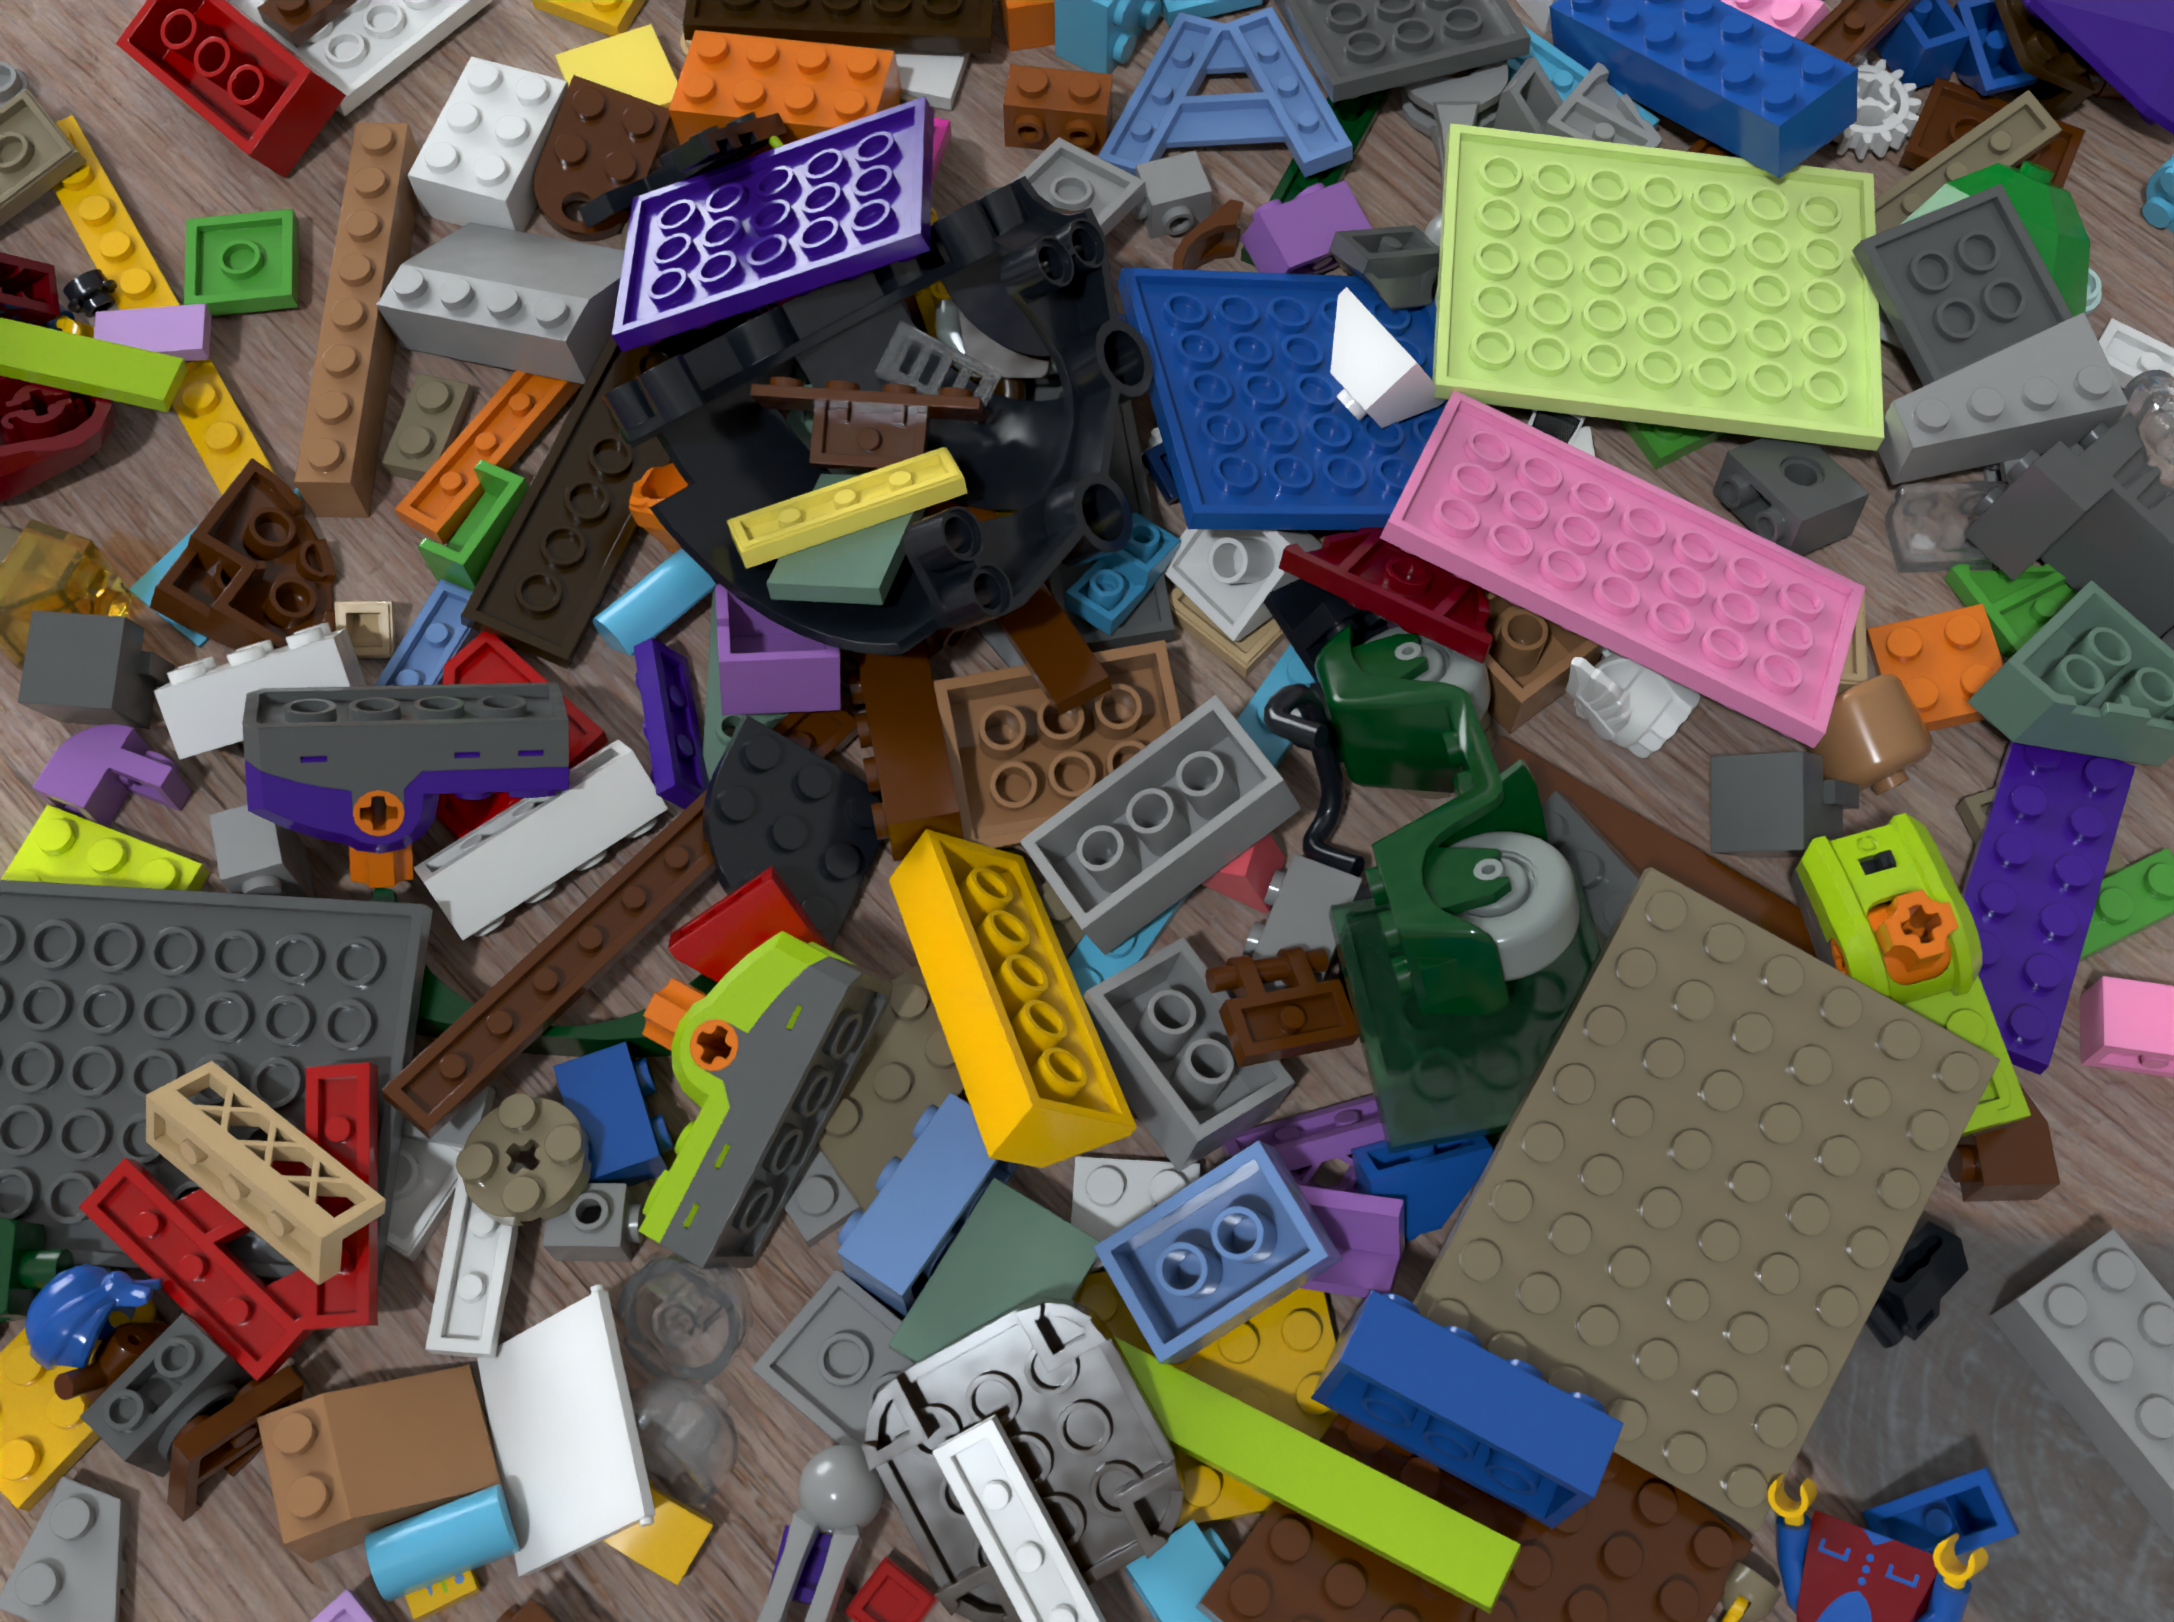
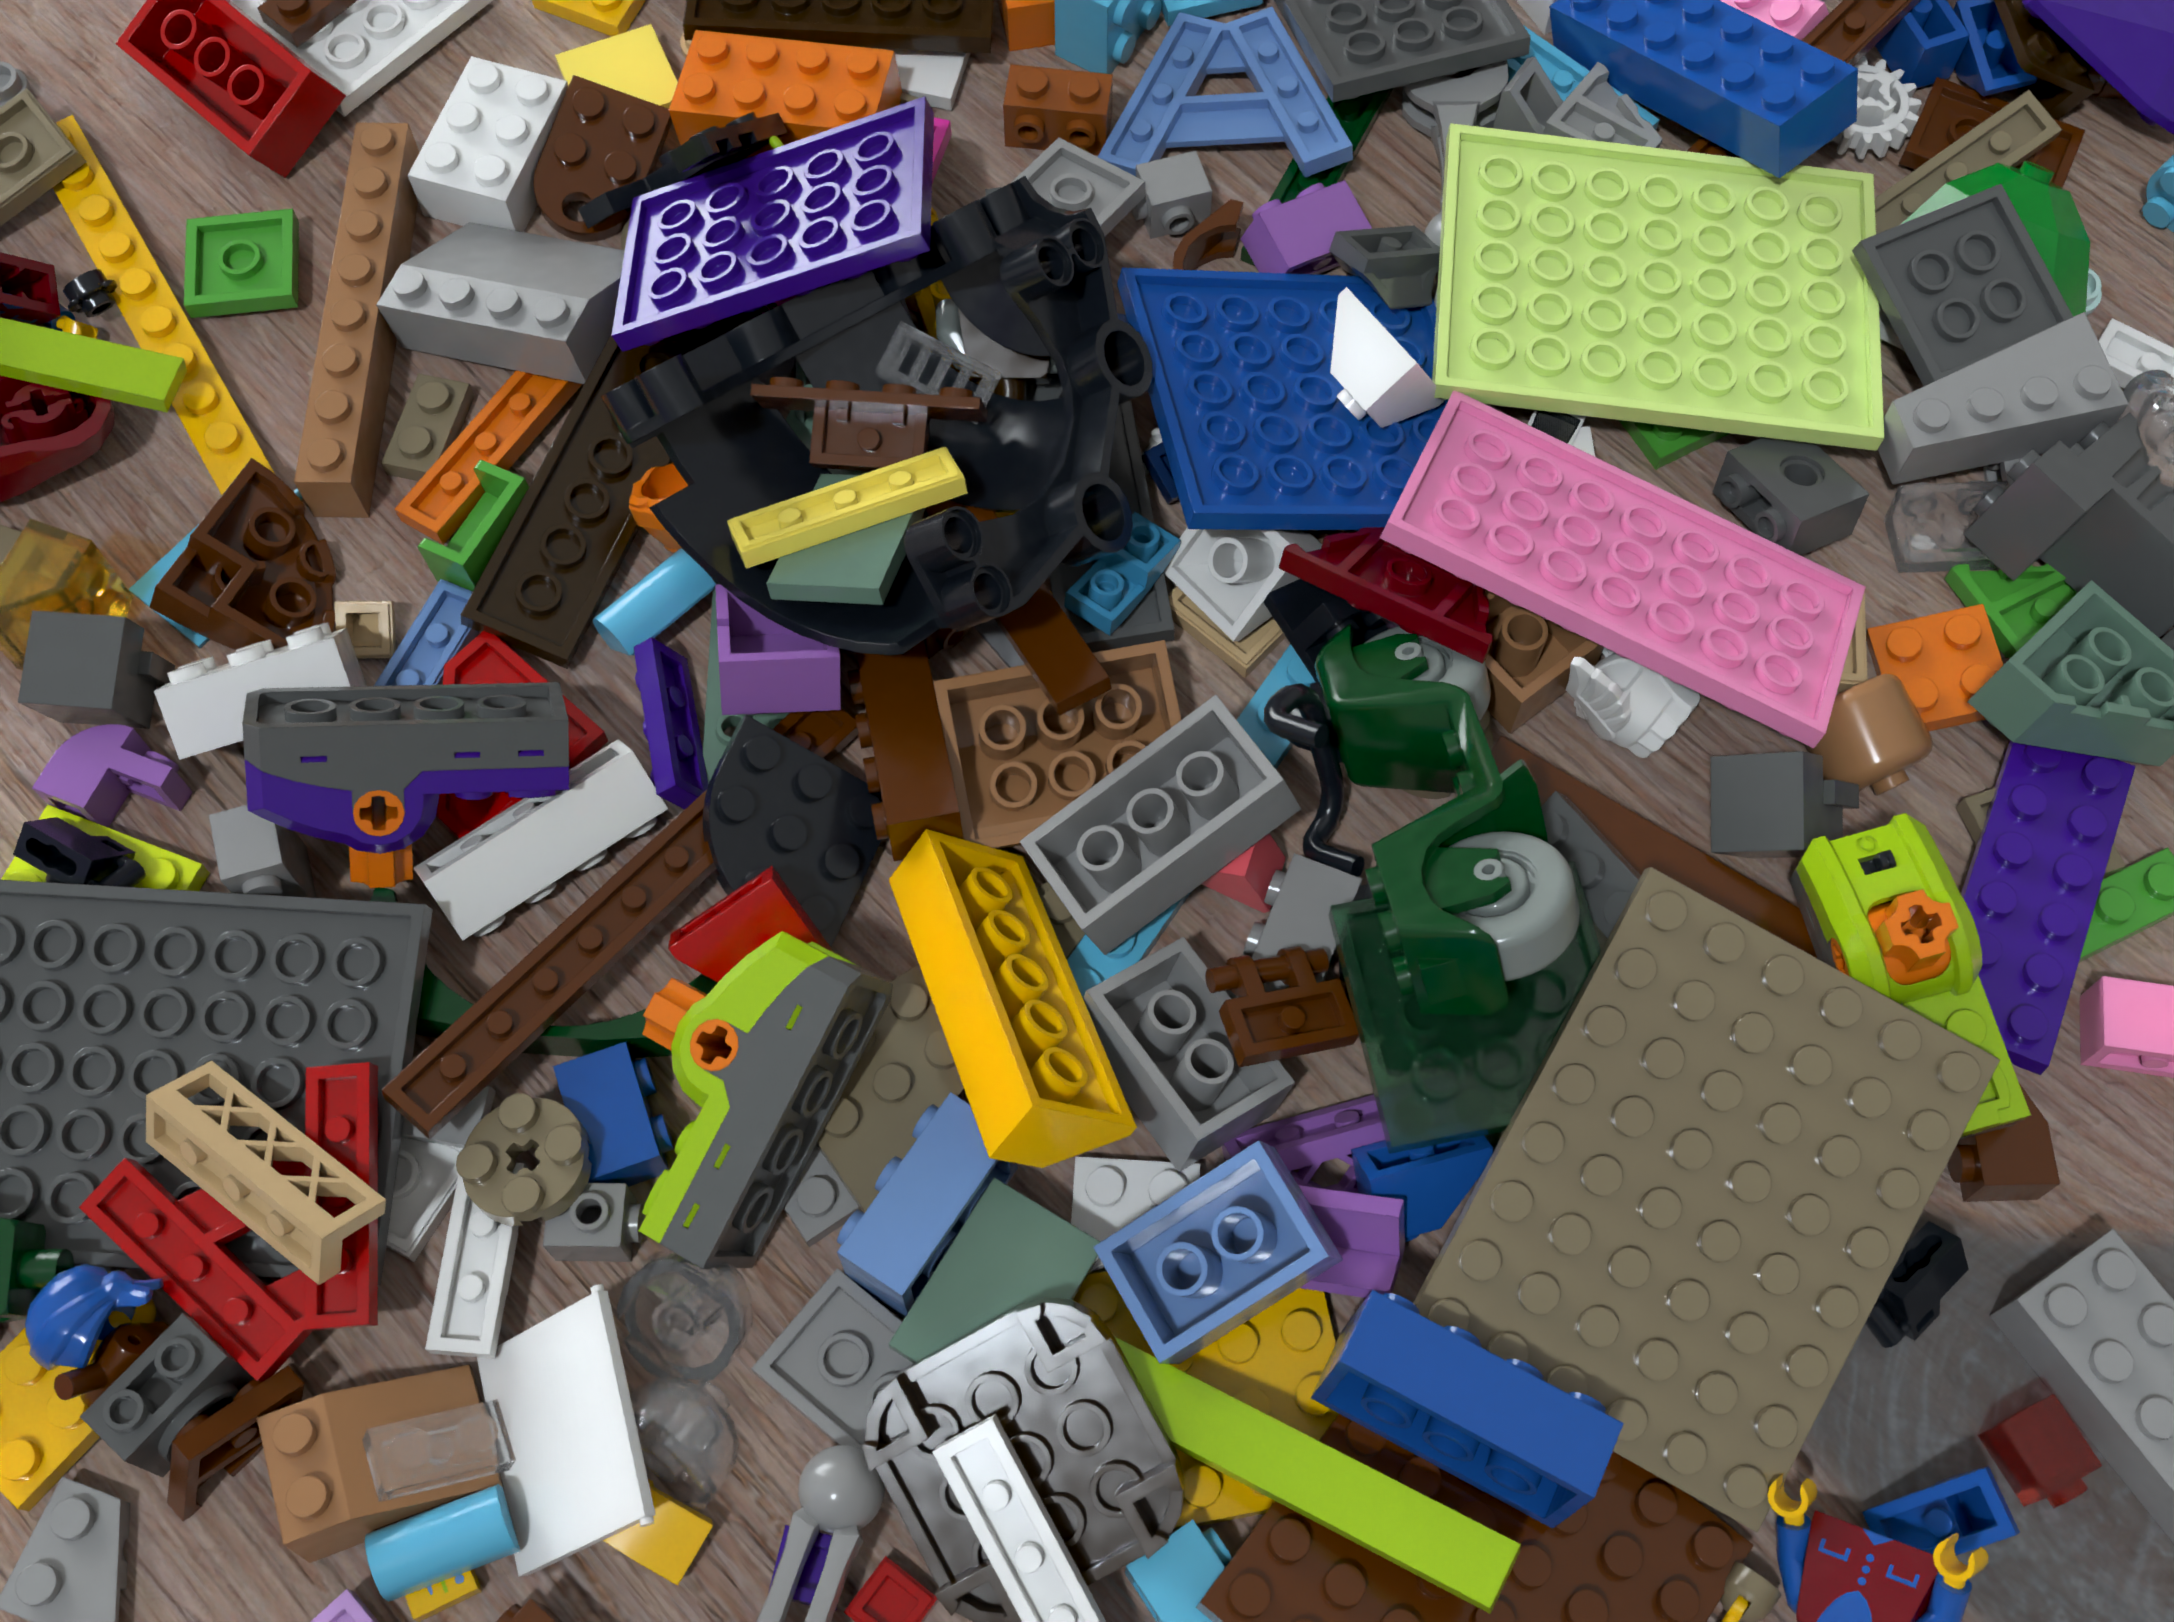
lavender tile [94,304,212,361] -> none
none -> black piece [13,817,146,887]
none -> clear plate [362,1399,516,1502]
none -> clear red brick [1977,1394,2102,1508]

